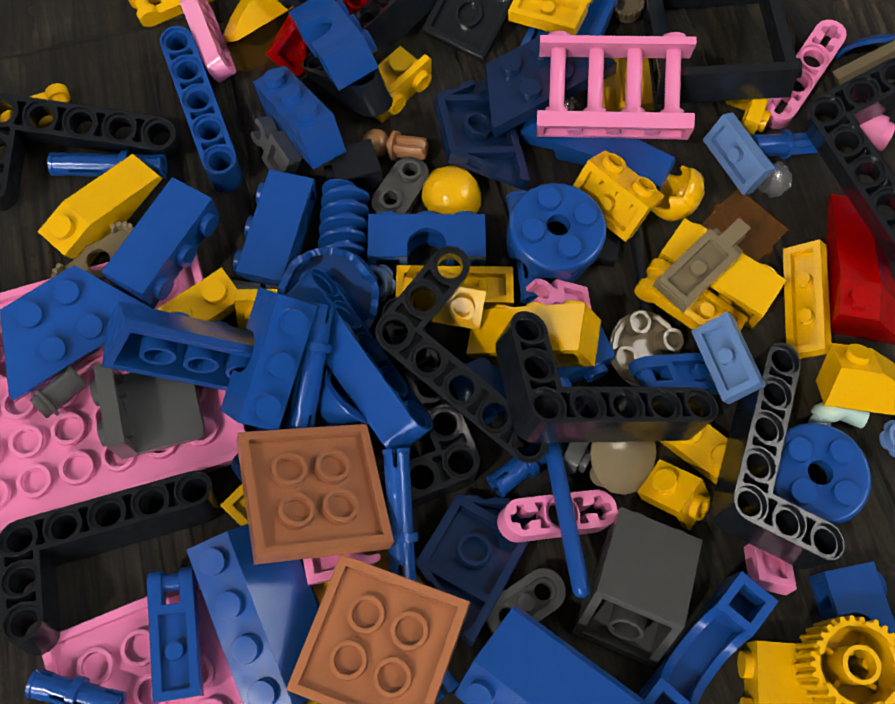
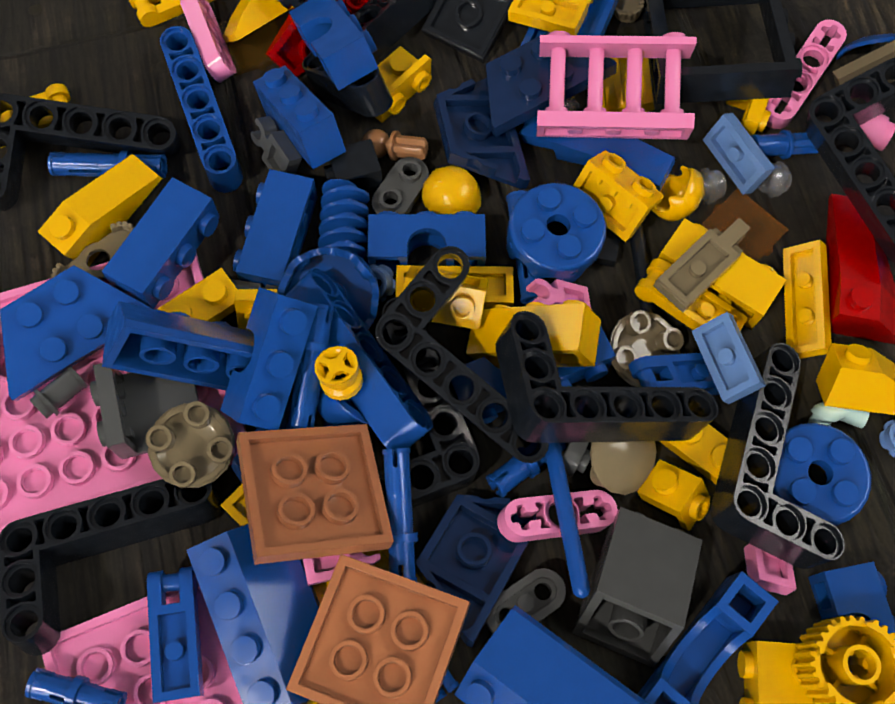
none -> dark tan dish [146,401,235,488]
none -> yellow wheel [314,346,363,401]
none -> clear plate [698,168,727,205]

